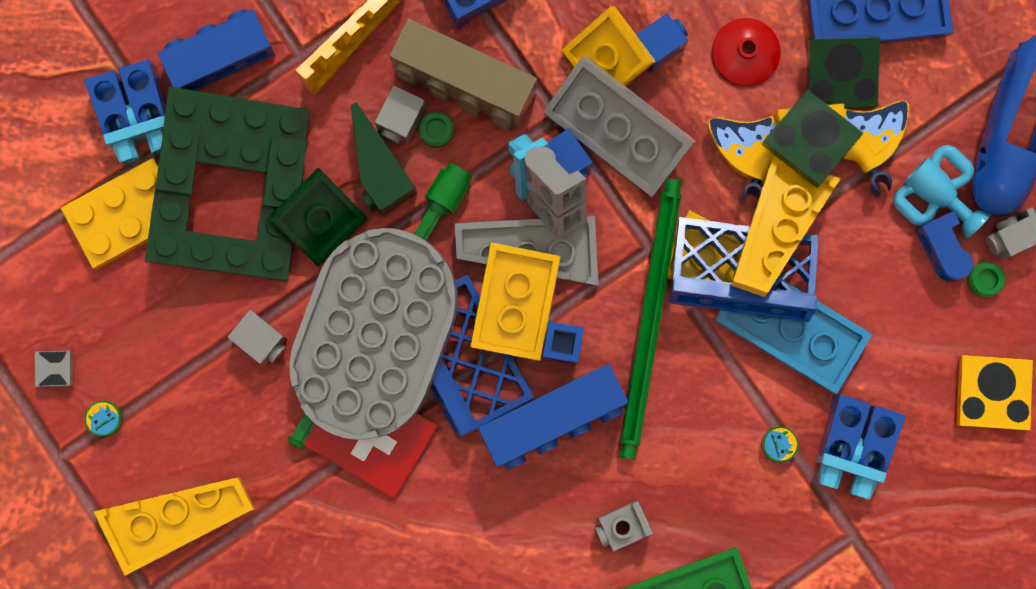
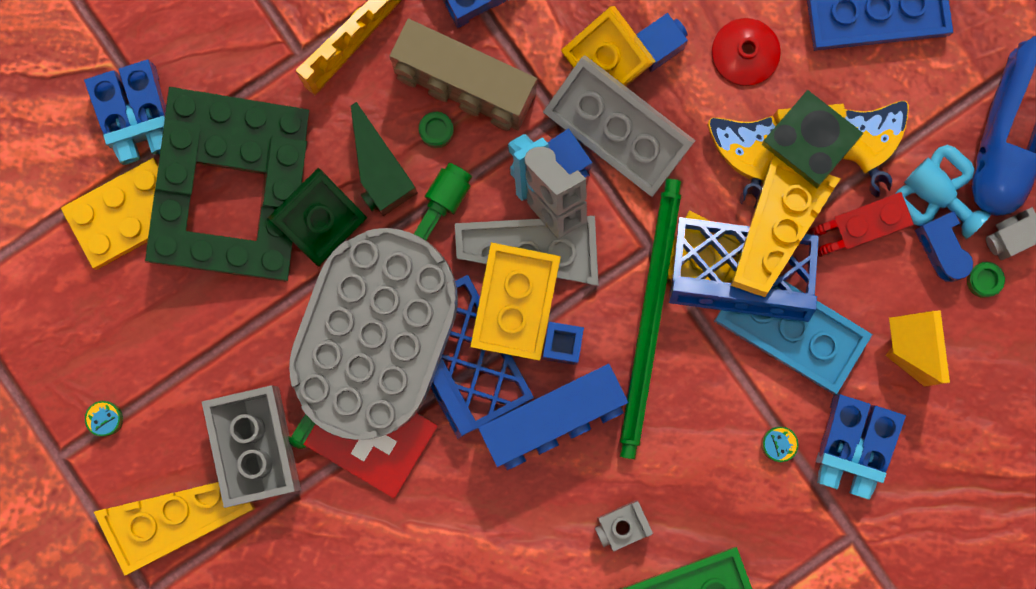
light grey tile [35,350,73,387] -> none
blue brick [158,9,275,91] -> none
light grey brick [228,310,287,366] -> none
light grey brick [375,85,427,145] -> none
dark green tile [807,36,880,108] -> none
yellow tile [956,355,1033,431] -> none
none -> light grey slope [202,385,301,508]
none -> red hinge [809,192,914,257]
none -> yellow slope [885,310,950,387]

